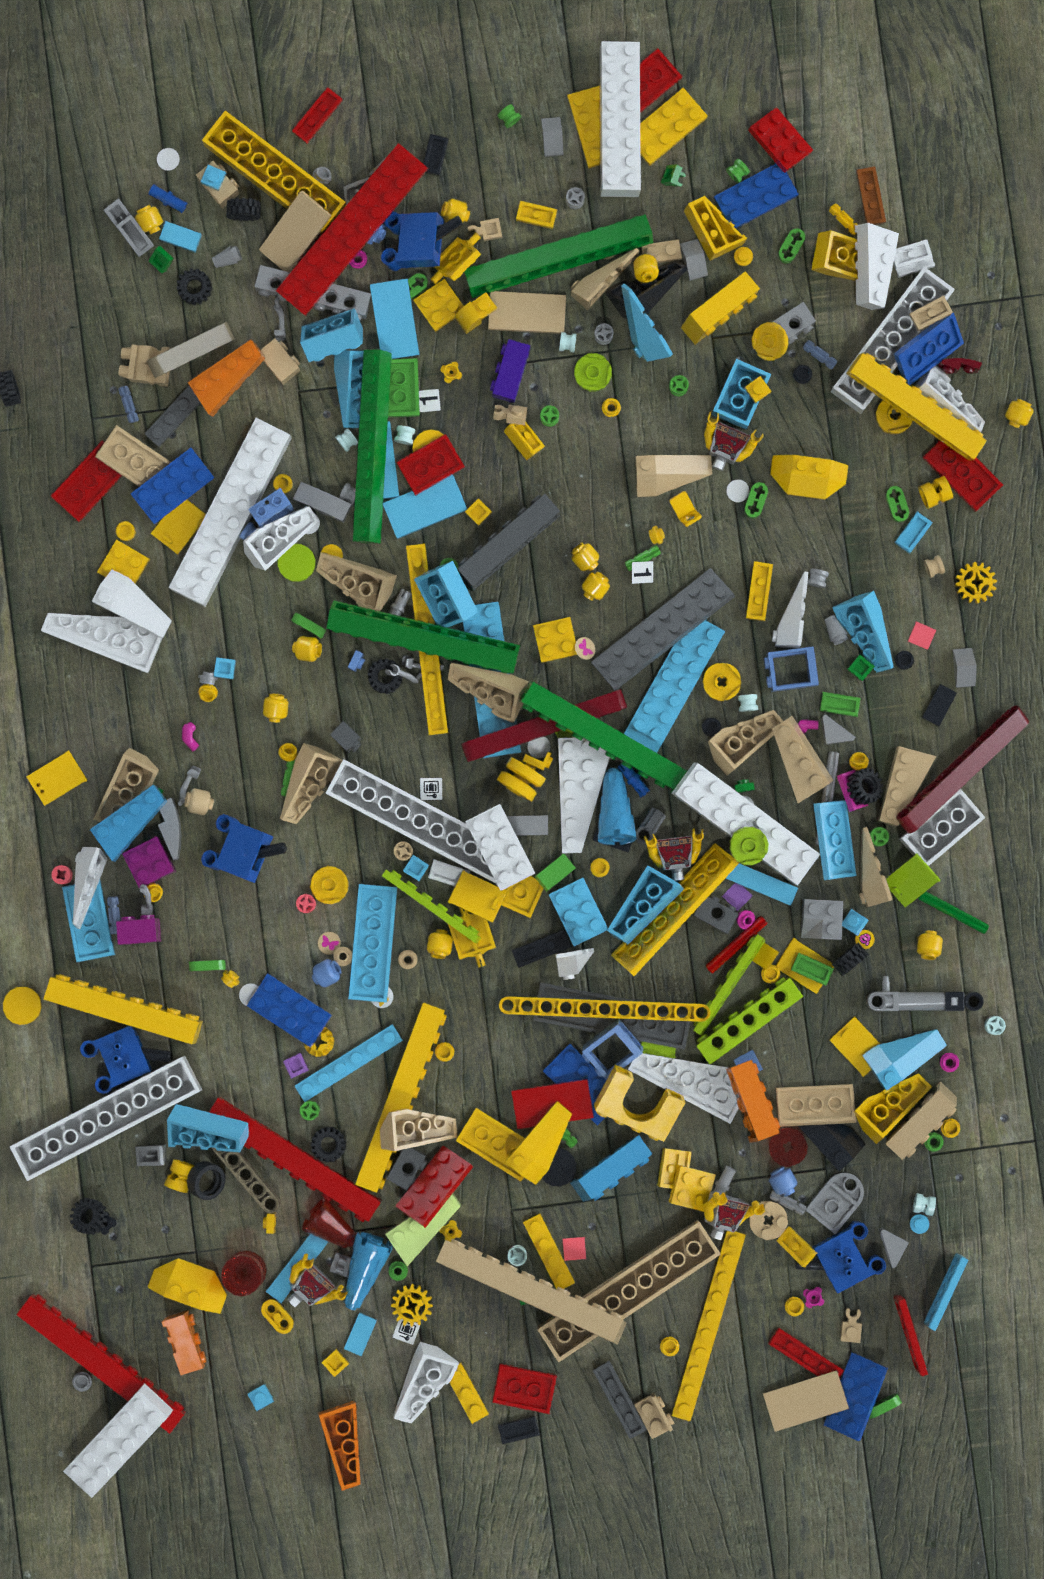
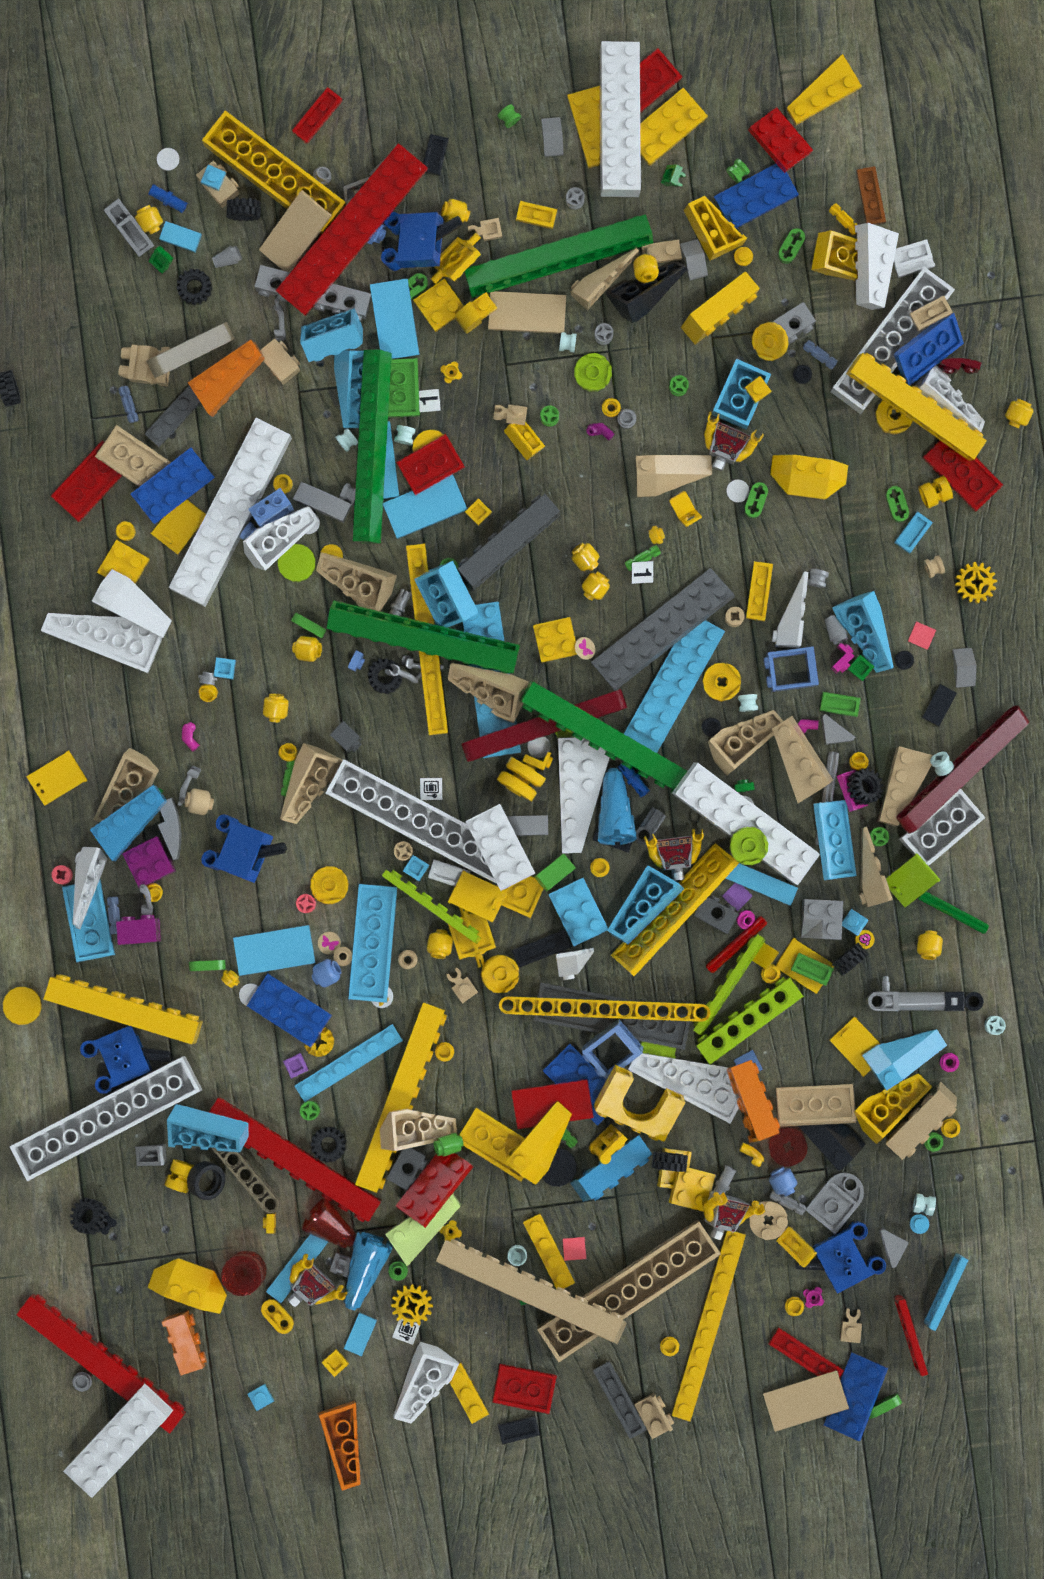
dark pink plate [350,250,367,269] -> none
dark purple brick [490,339,530,403] -> none
medium azure wedge [621,284,673,362] -> none
none -> medium azure tile [233,925,316,976]
none -> bright green brick [433,1133,464,1157]
none -> tan plate [447,968,478,1004]
none -> yellow tile [481,955,519,993]
none -> magenta arm [586,423,615,441]
none -> yellow plate [589,1124,628,1164]
none -> light grey plate [617,409,636,428]
none -> black tyre [652,1151,688,1172]
none -> tan wheel [725,607,745,627]
none -> yellow arm [739,1142,764,1167]
none -> yellow wing [786,54,862,125]
none -> dark pink bracket [831,643,854,674]
none -> light aqua wheel [930,752,954,776]

